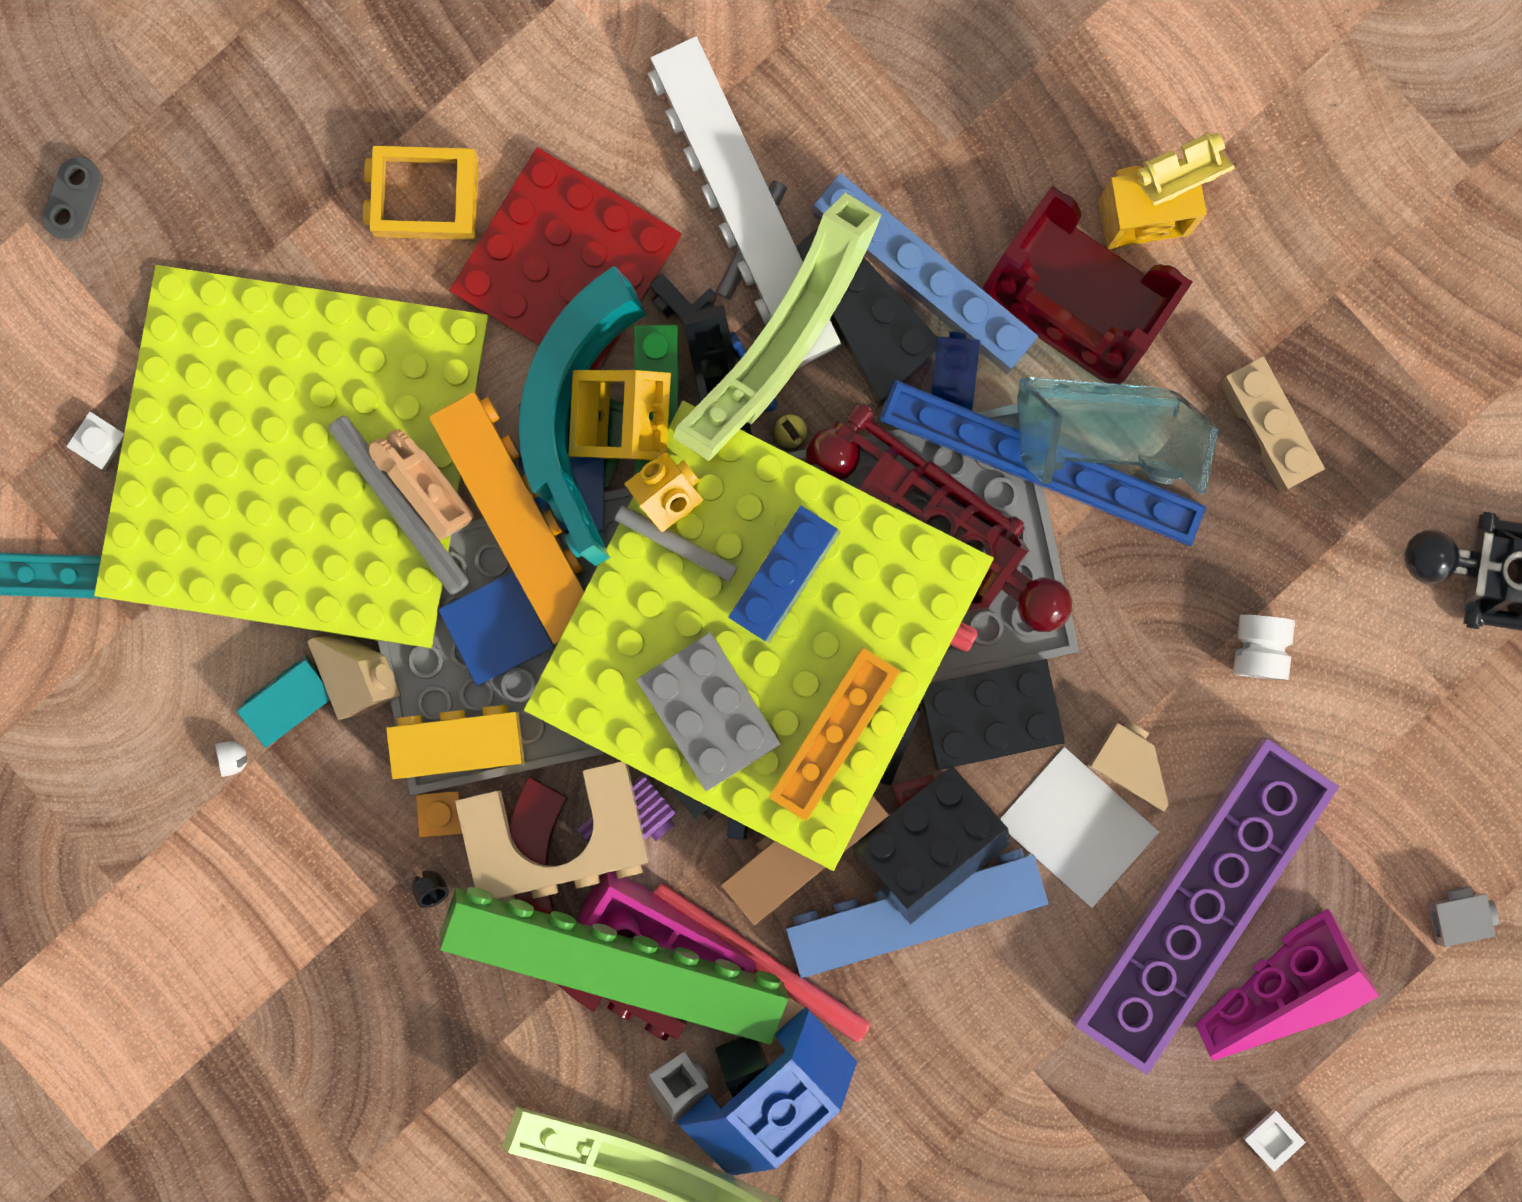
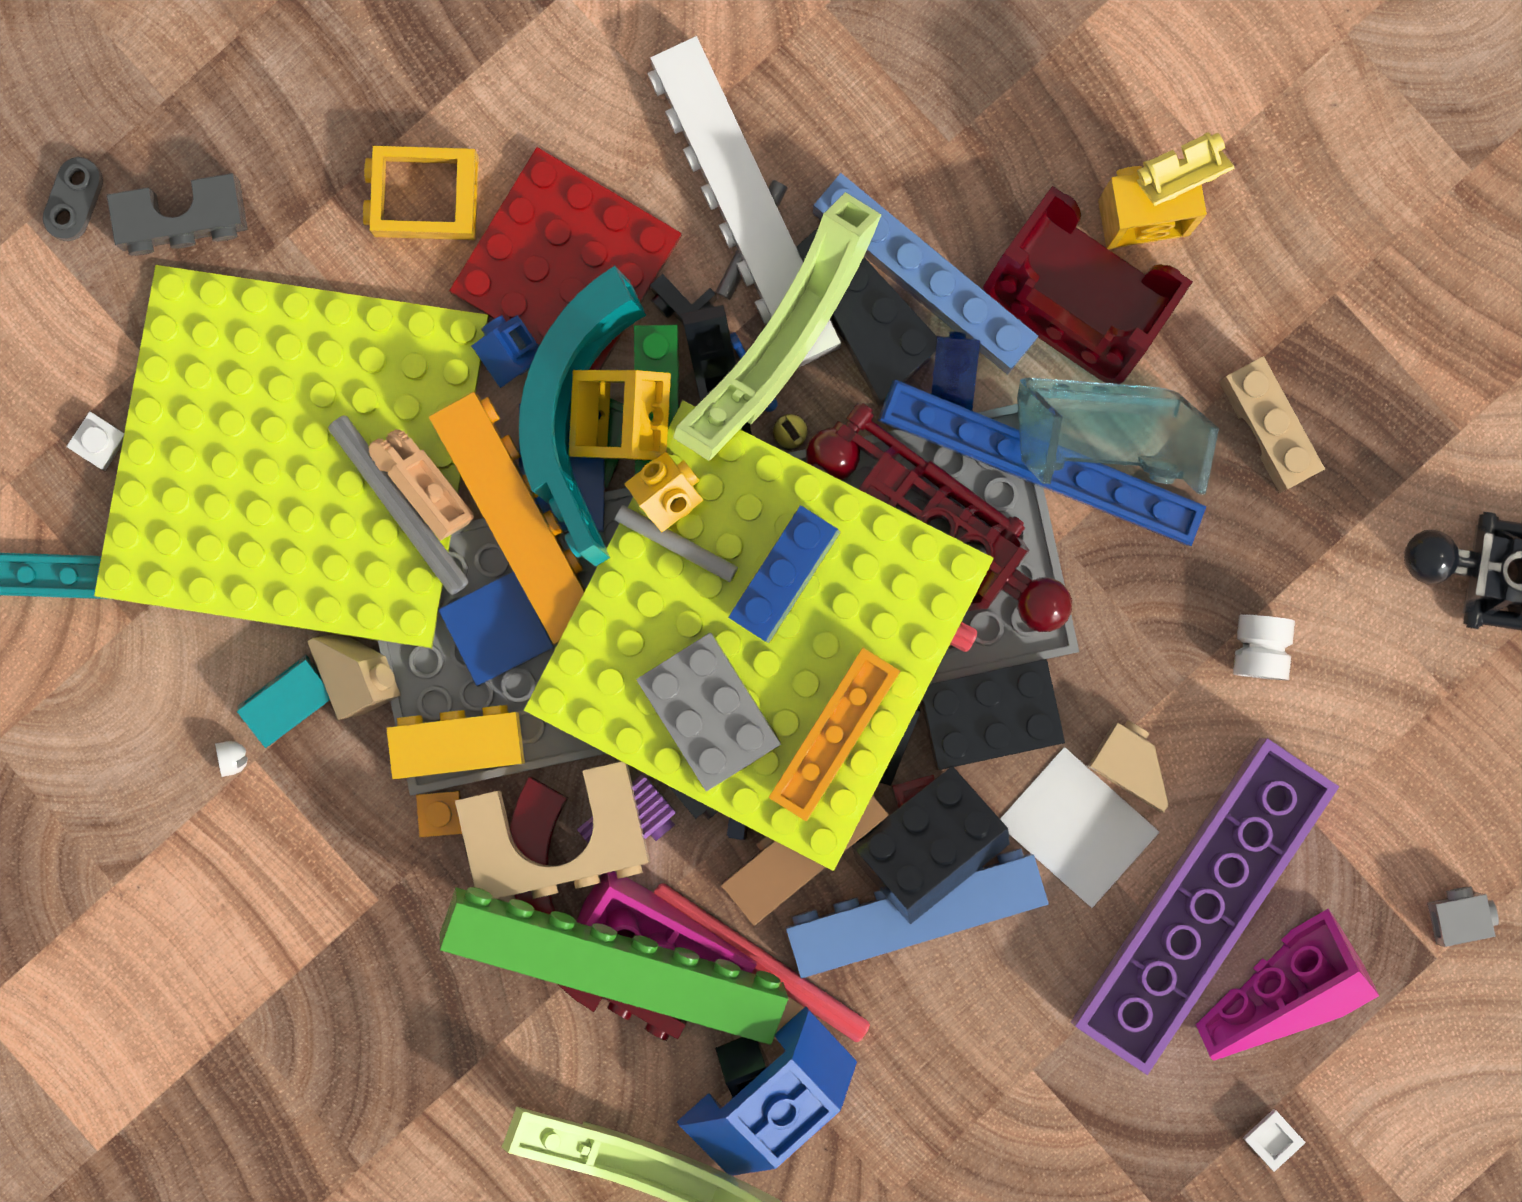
black hinge [411,870,449,908] -> none
light grey brick [647,1052,710,1124] -> none
none -> dark grey arch [107,173,248,256]
none -> blue window [472,315,539,388]

